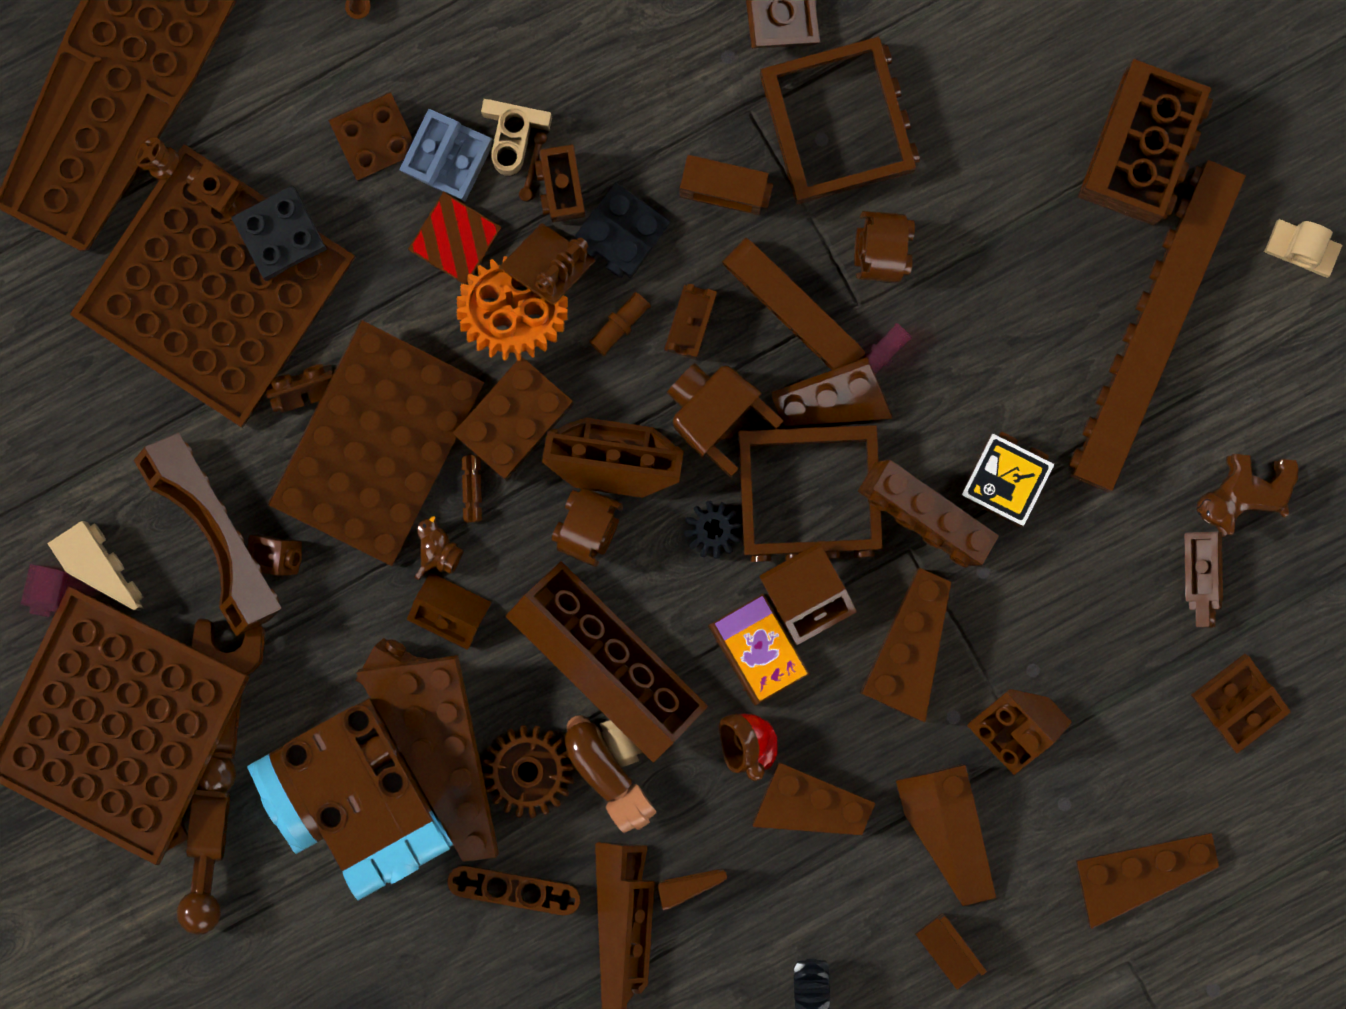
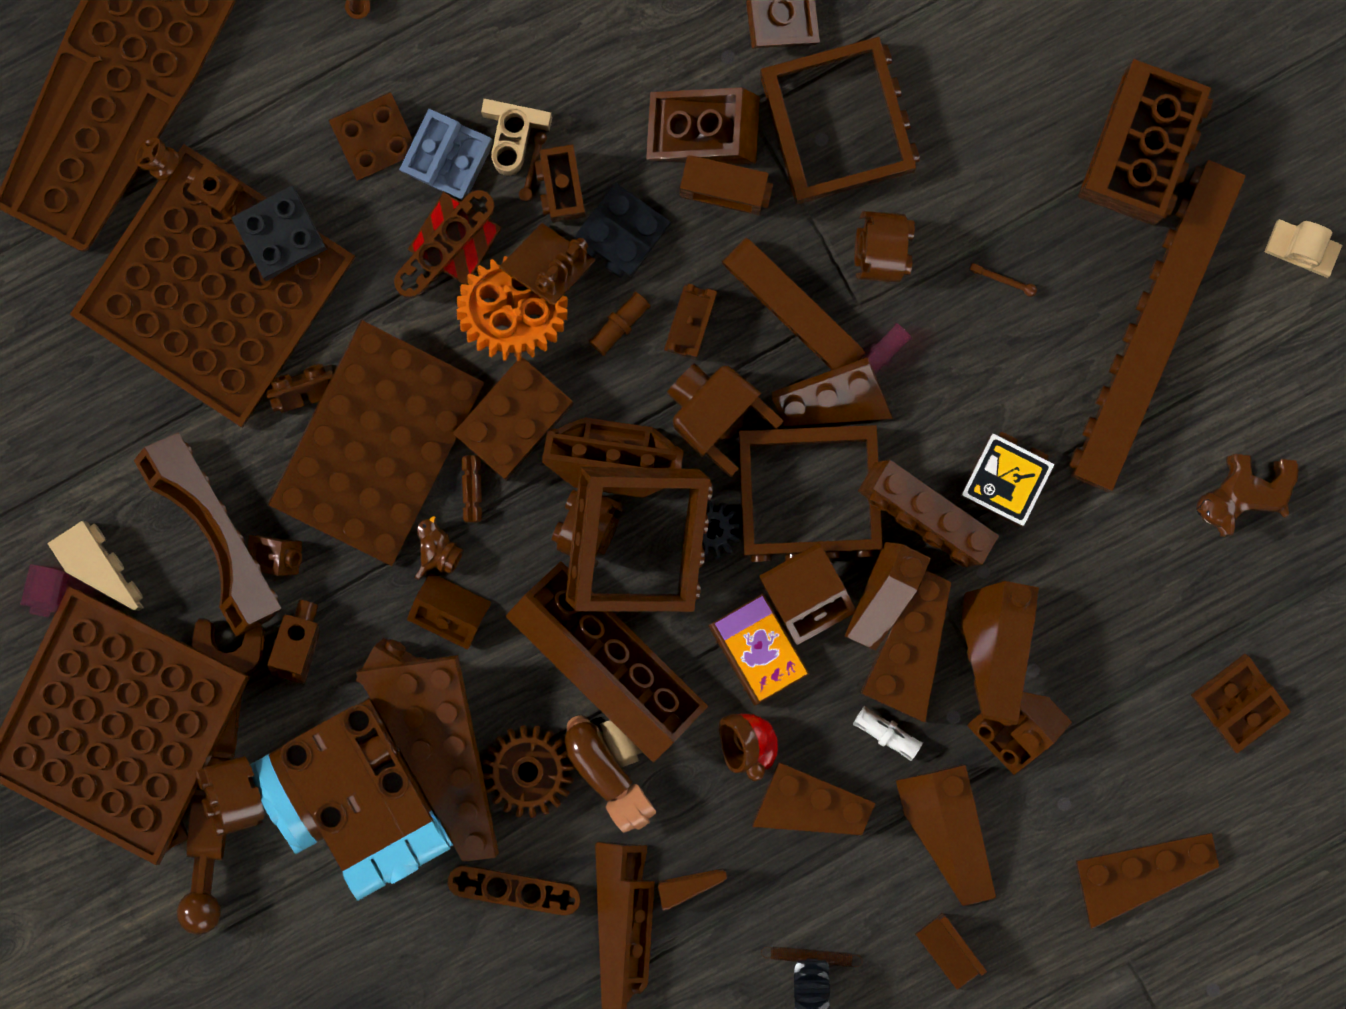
reddish brown hinge [1184,532,1223,628] -> none
none -> reddish brown brick [196,756,264,836]
none -> reddish brown torso [268,600,320,685]
none -> reddish brown beam [394,190,495,299]
none -> reddish brown window [565,467,713,612]
none -> reddish brown slope [646,87,760,165]
none -> reddish brown piece [761,946,863,967]
none -> reddish brown slope [844,542,931,651]
none -> white pin [853,706,923,761]
none -> reddish brown wedge [960,581,1039,725]
none -> reddish brown hinge [969,263,1037,297]

